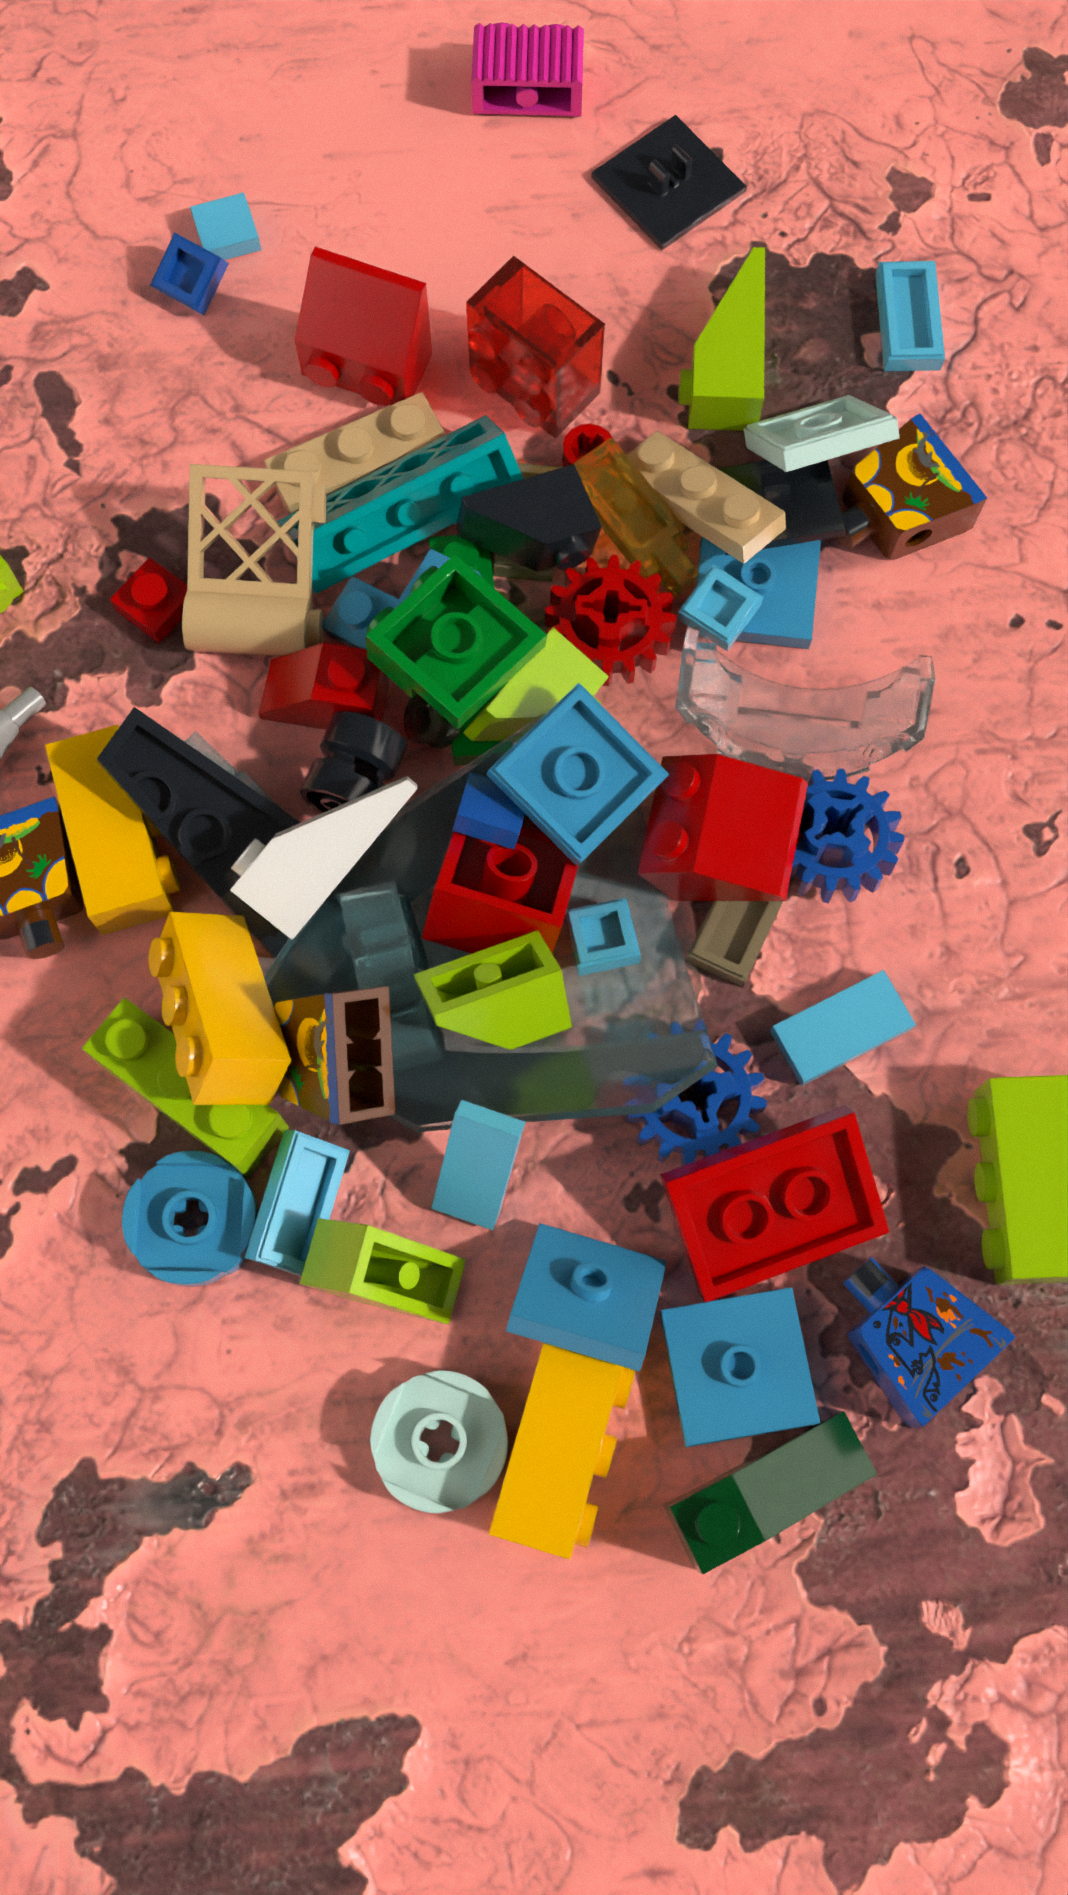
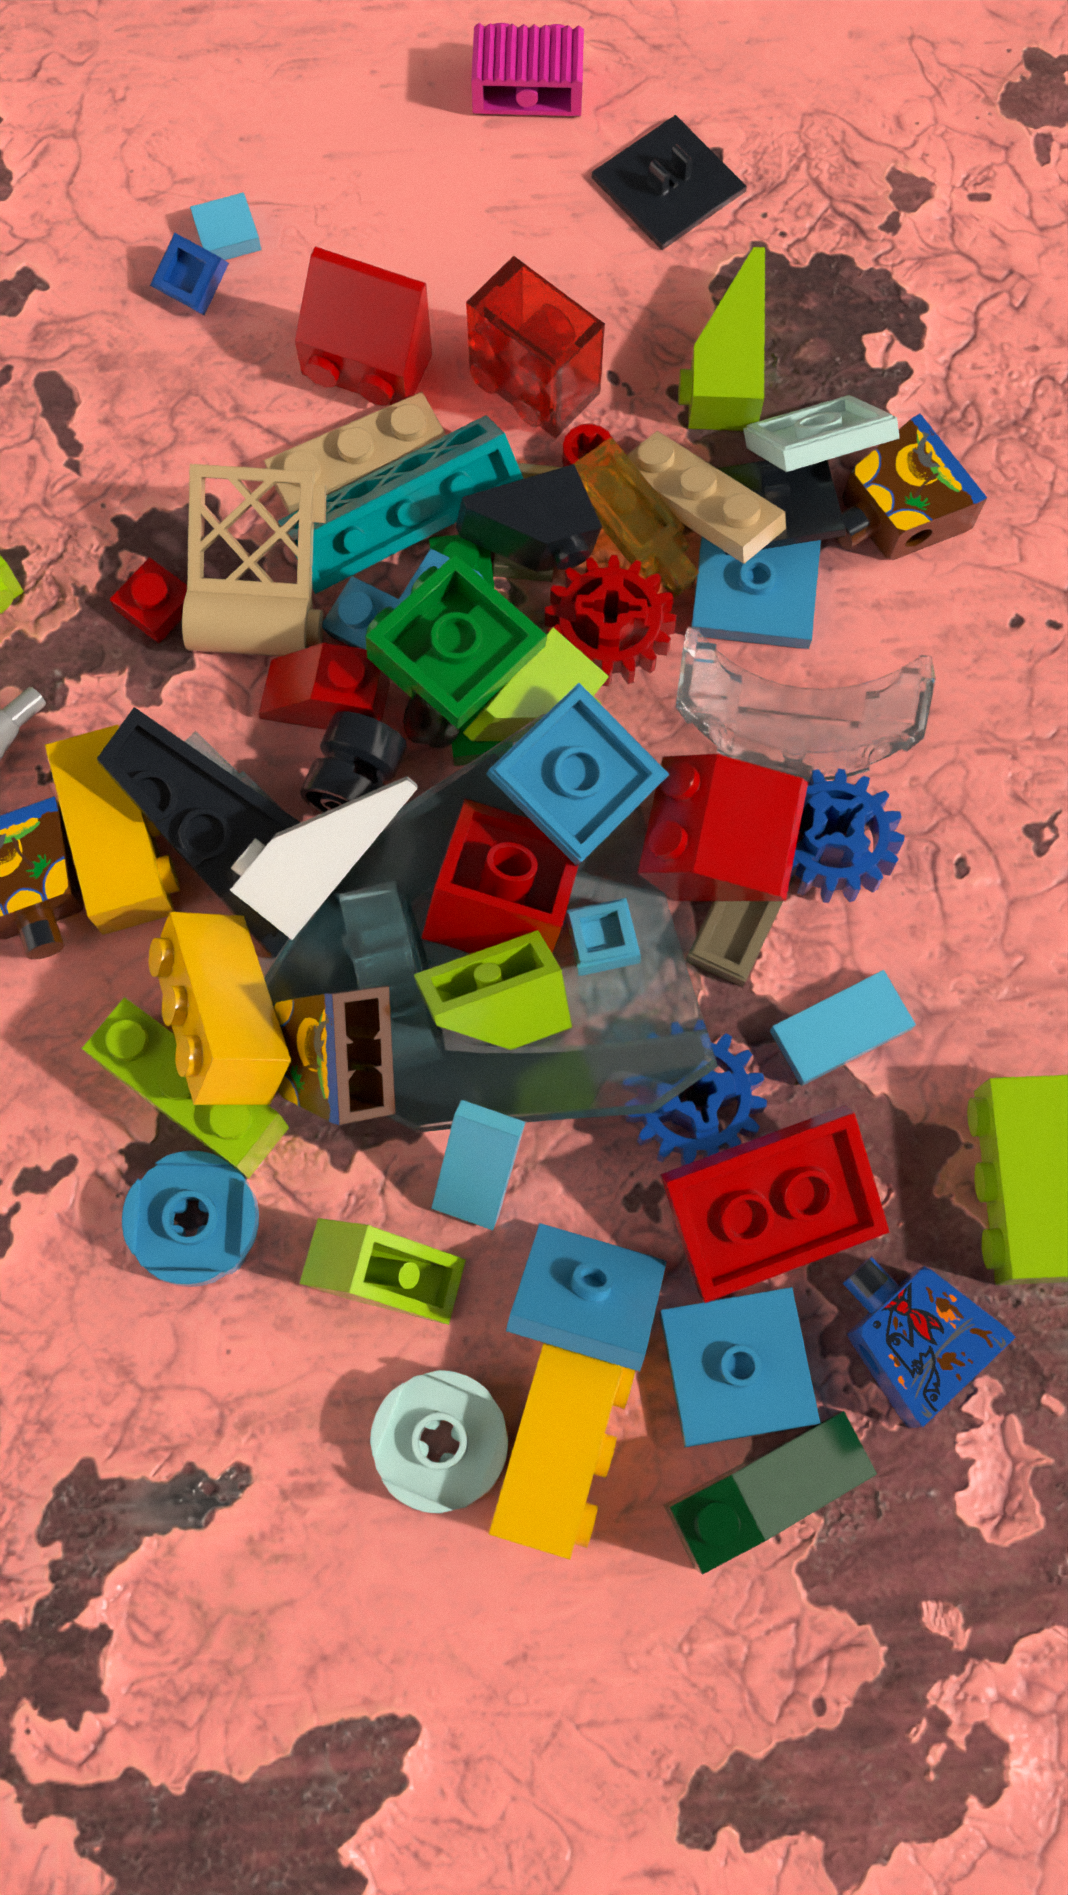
medium azure tile [245,1130,350,1276] -> none
blue tile [452,772,525,849] -> none
medium azure tile [678,565,763,652] -> none
medium azure tile [875,261,945,372] -> none

